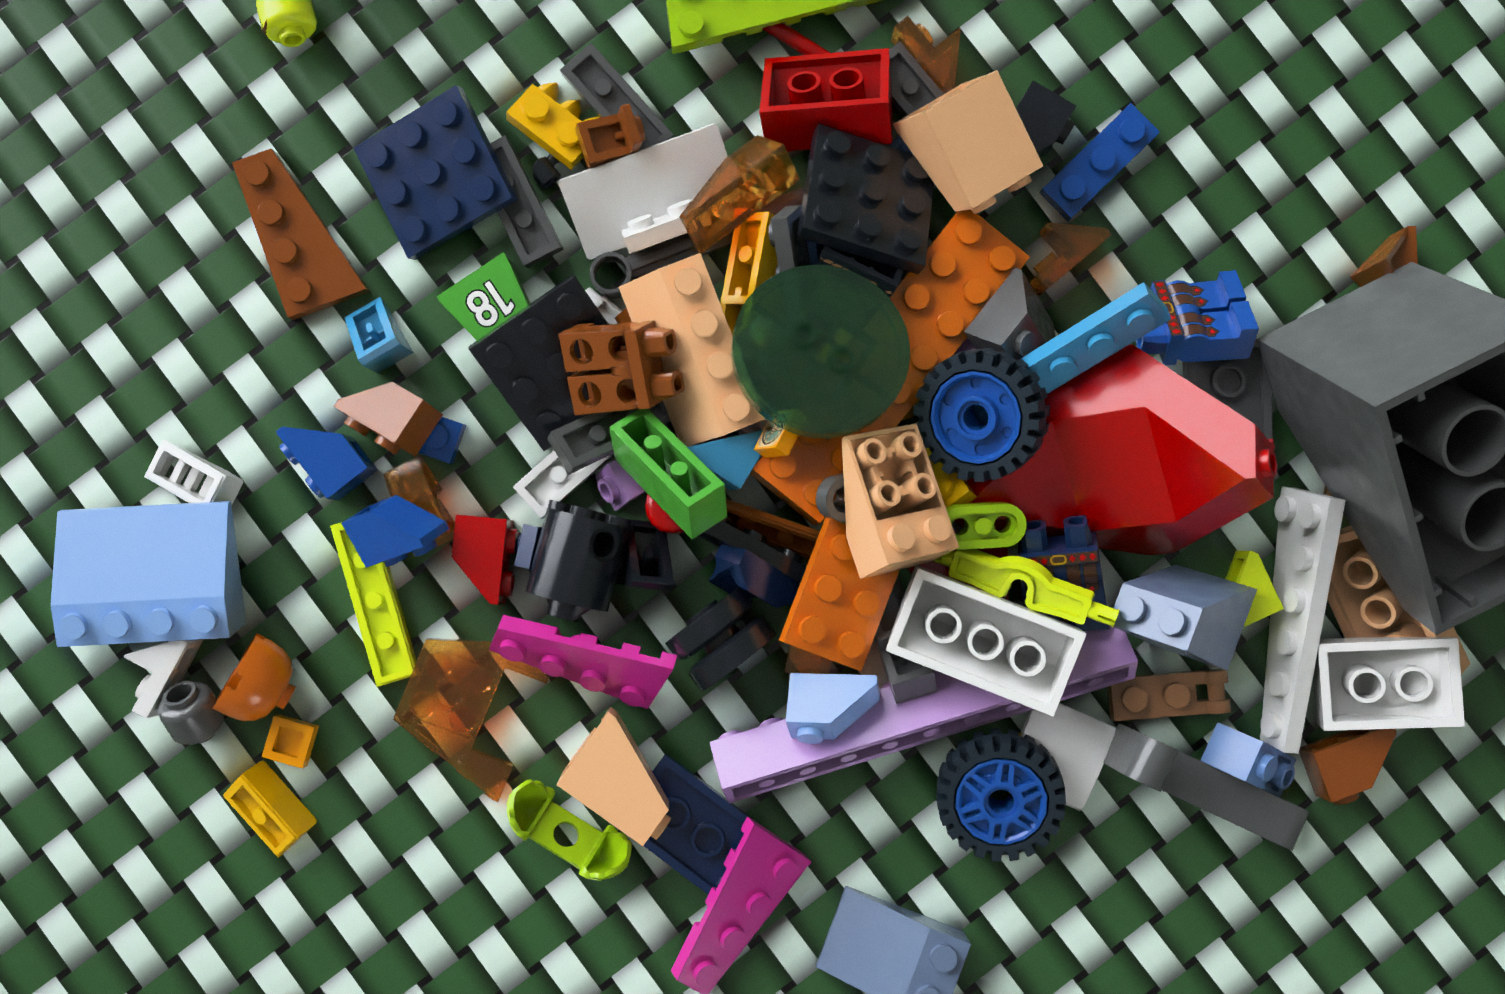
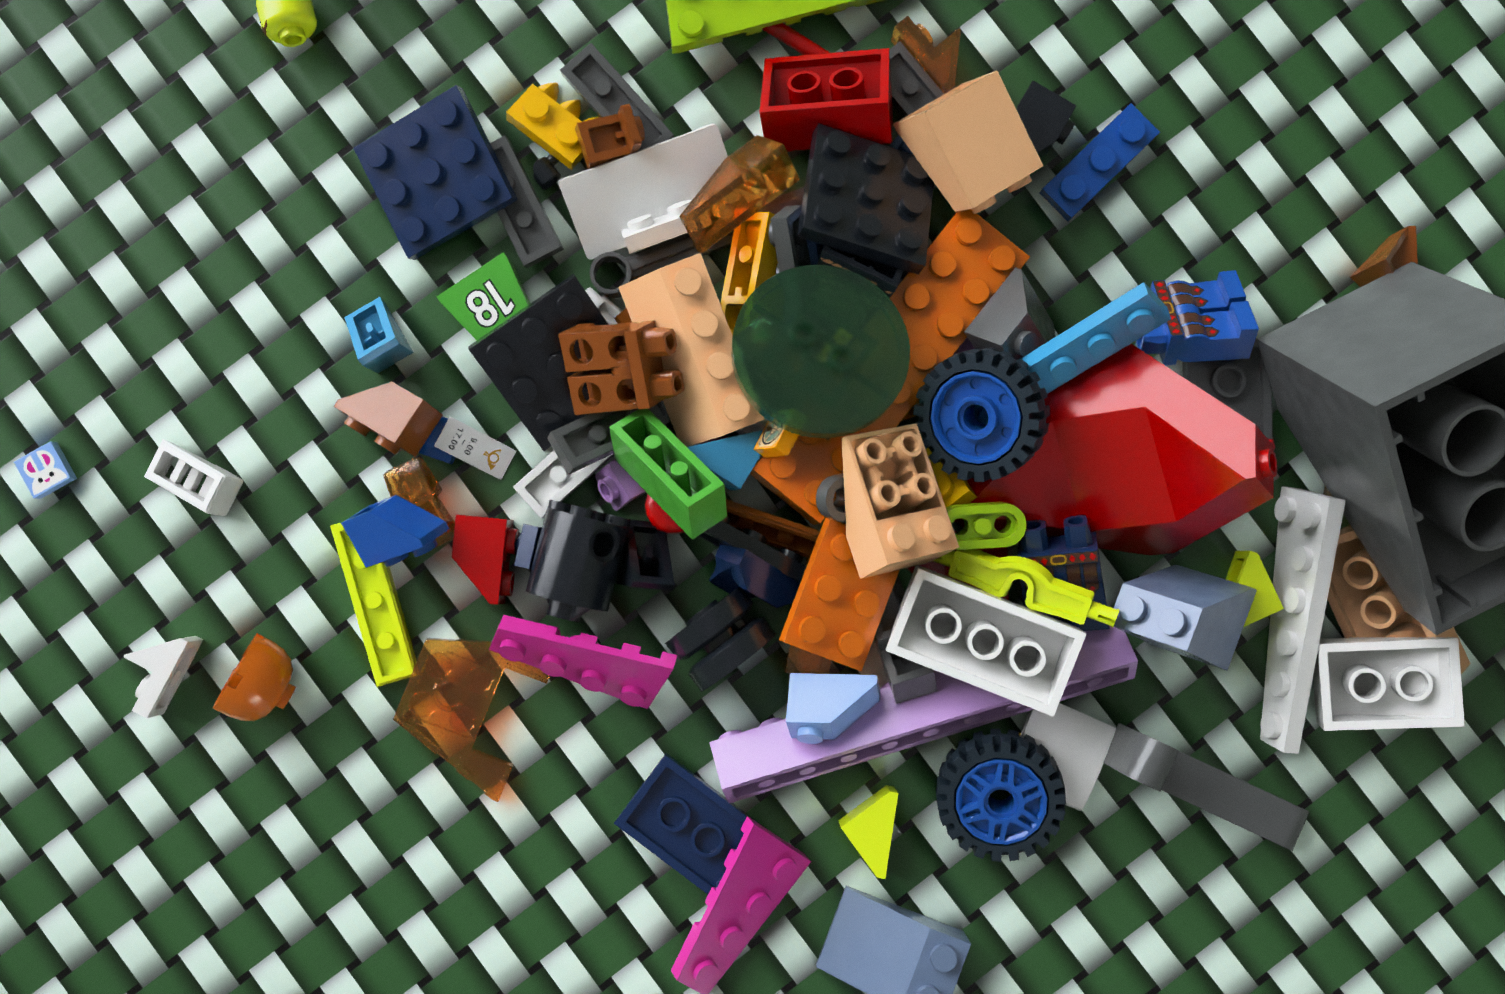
light blue slope [51,501,246,647] -> none
dark grey head [157,681,224,745] -> none
yellow slope [223,761,317,858] -> none
dark orange wing [232,148,370,320] -> none
light orange plate [262,714,319,769] -> none
blue slope [275,427,378,501] -> none
lime piece [506,779,632,881] -> none
light nougat slope [556,707,671,846] -> none
clear orange slope [1030,223,1112,296] -> none
medium nougat plate [1107,669,1231,721] -> none
medium blue slope [1200,722,1297,798] -> none
dark orange slope [1299,729,1397,805] -> none
none -> tile [14,441,77,499]
none -> white sticker [434,417,516,480]
none -> neon yellow slope [838,785,898,879]

